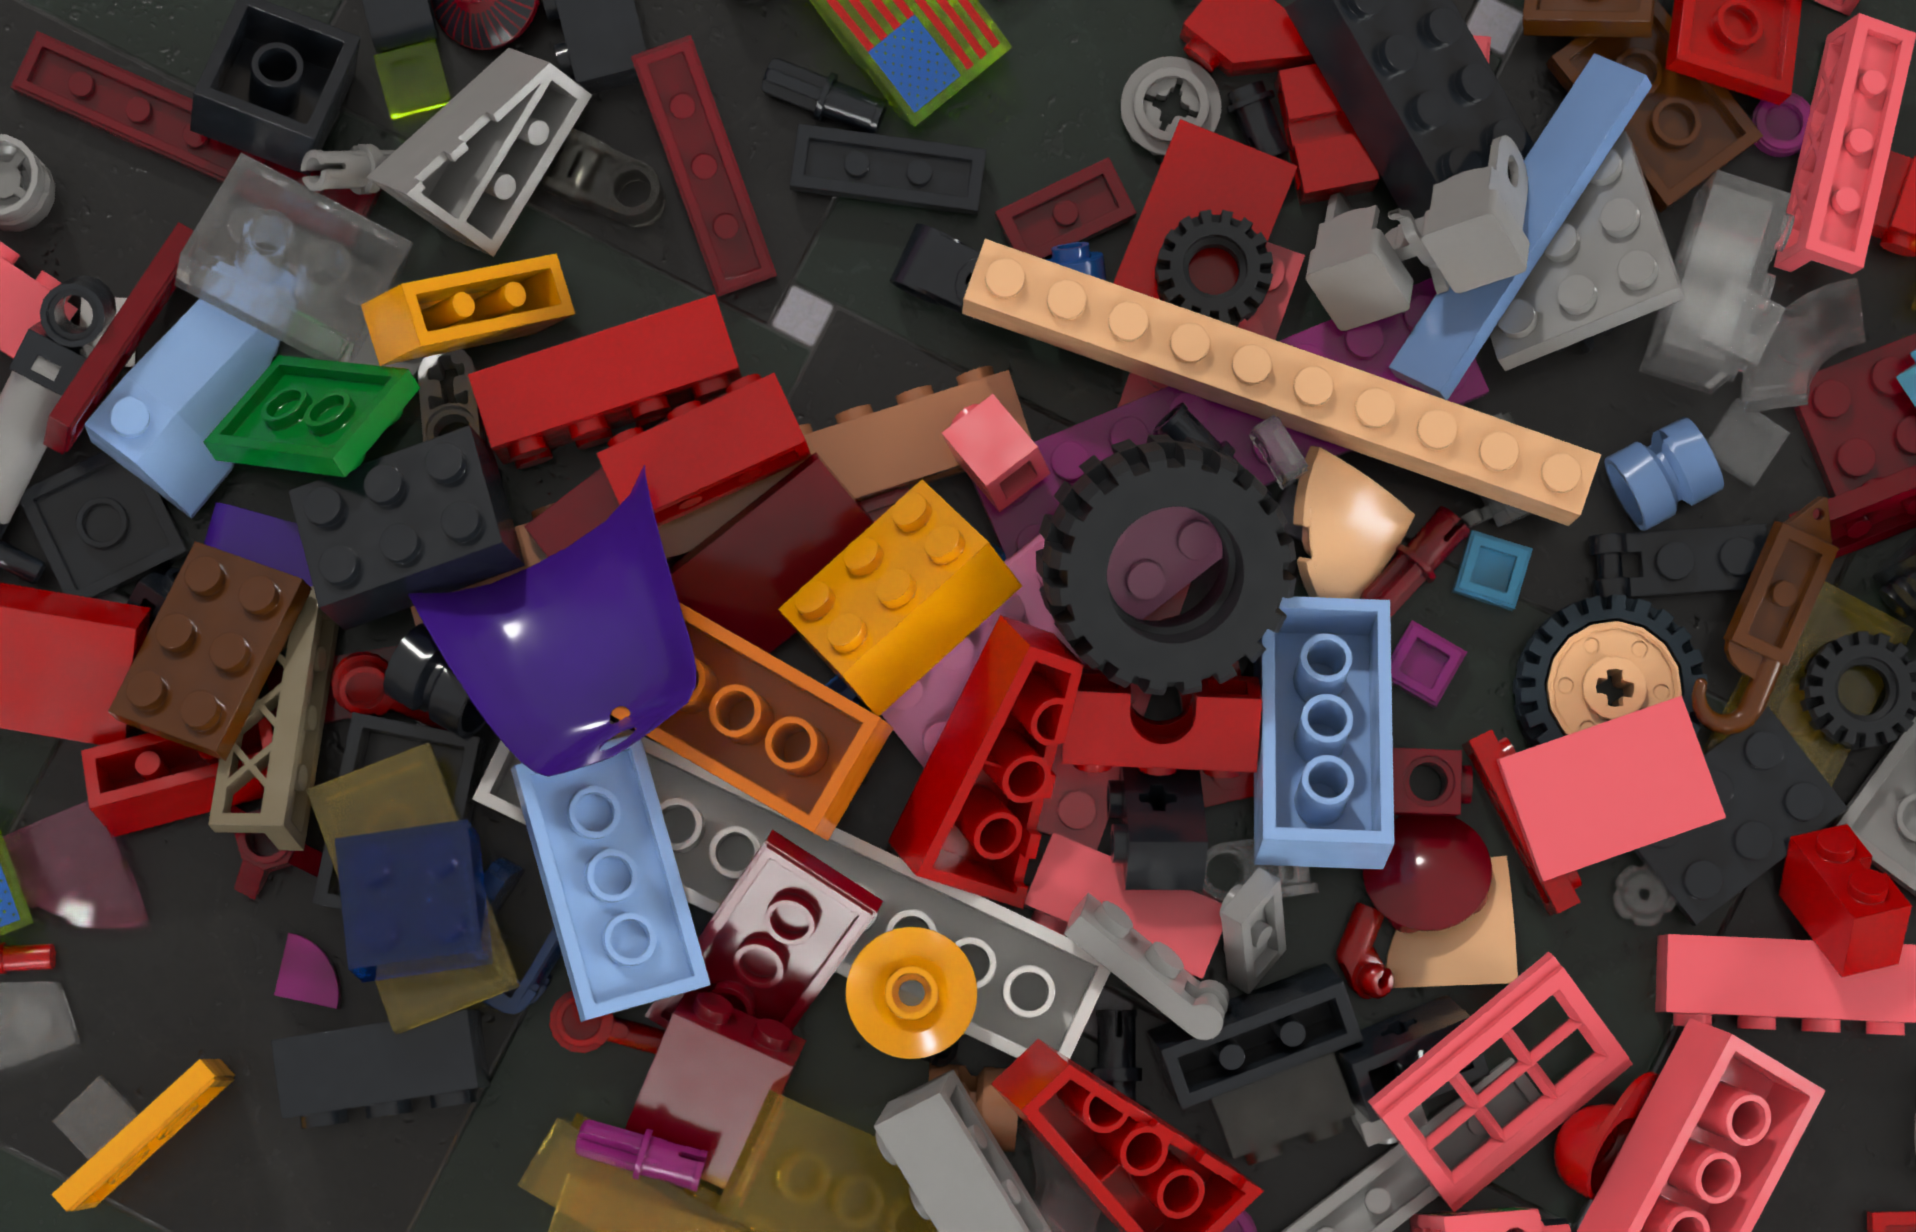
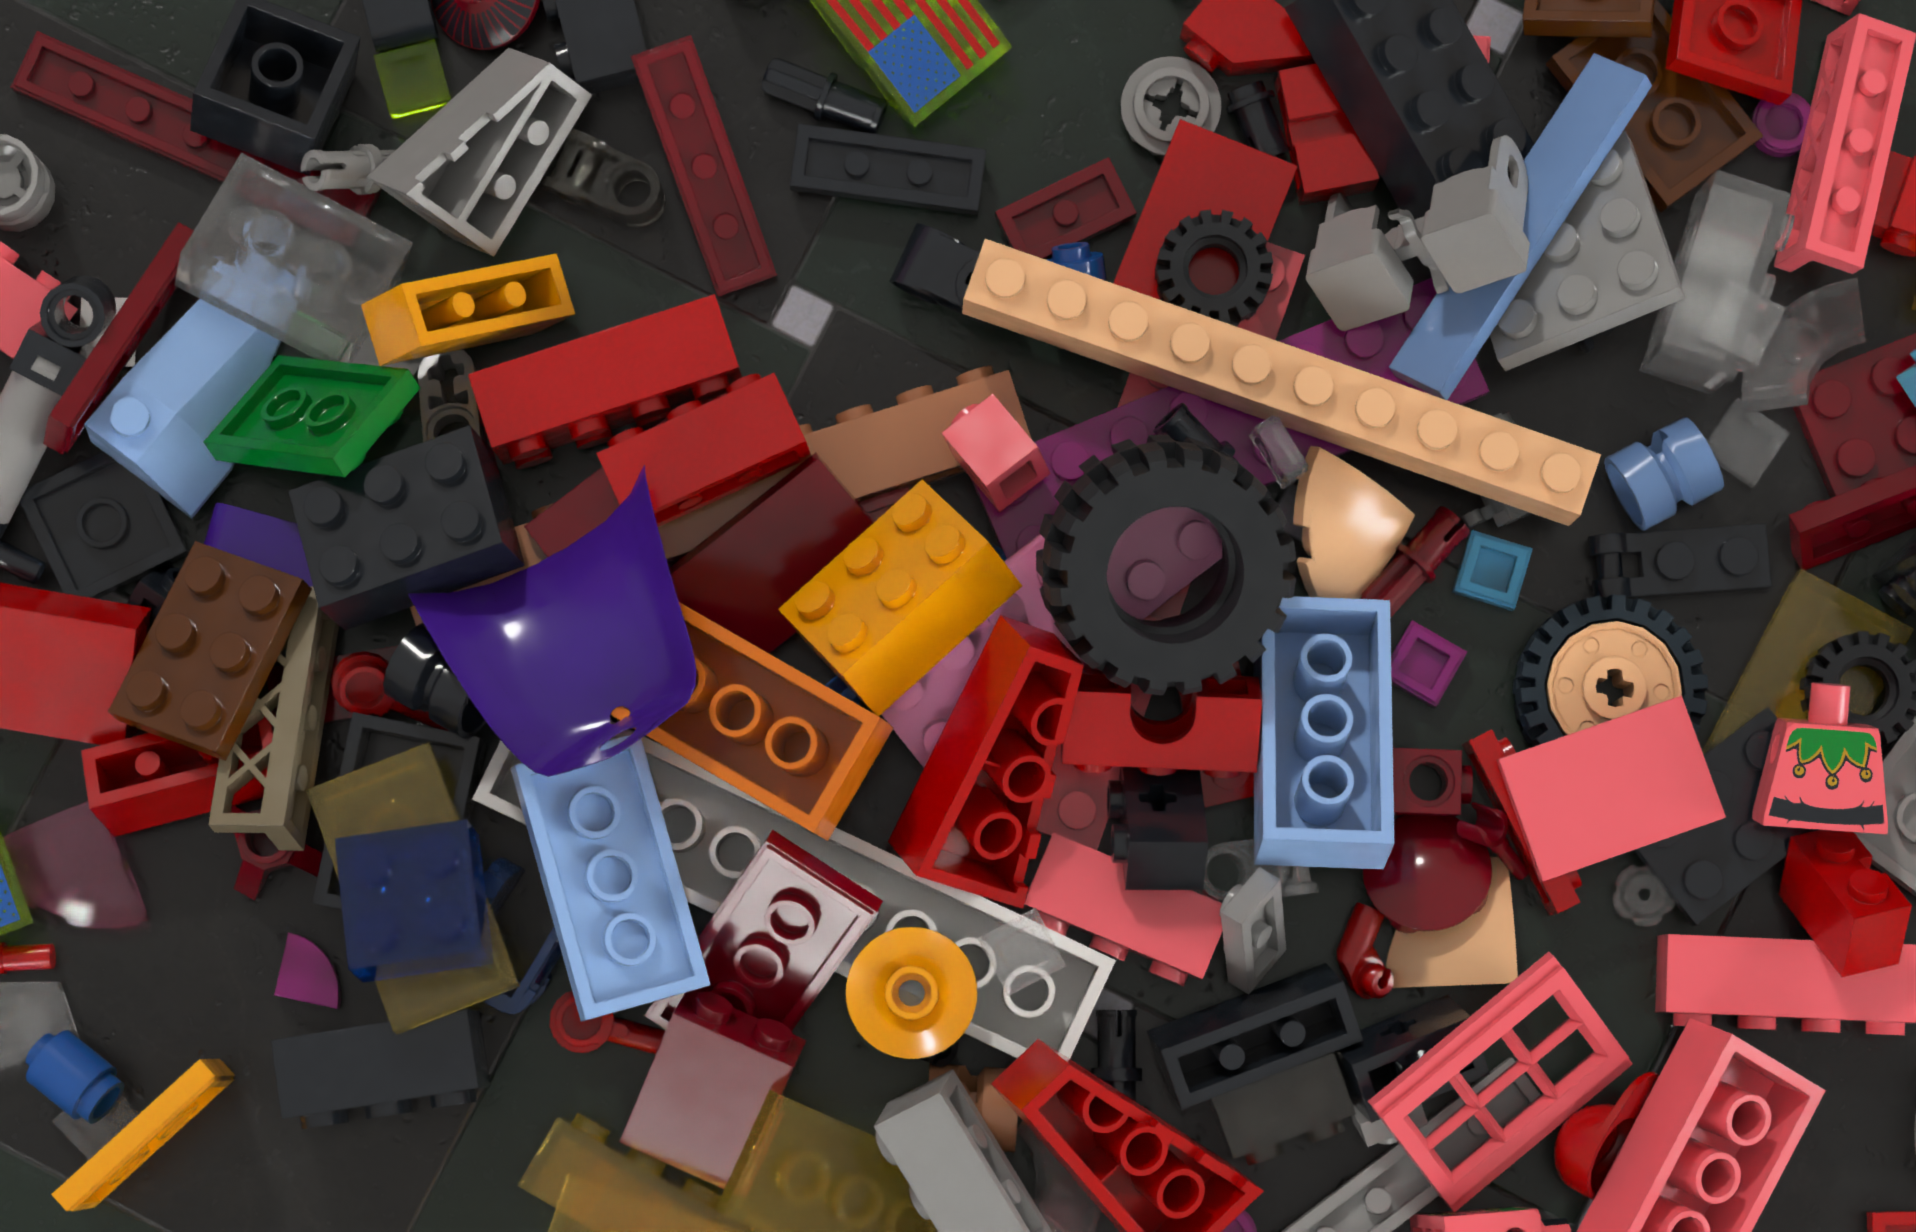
magenta axle [575,1119,708,1192] -> none
light grey plate [1064,893,1230,1040] -> none
reddish brown plate [1691,496,1839,735] -> none
none -> blue brick [25,1030,125,1124]
none -> clear tile [977,908,1066,996]
none -> dark red hand [1457,802,1529,880]
none -> coral torso [1752,682,1888,834]

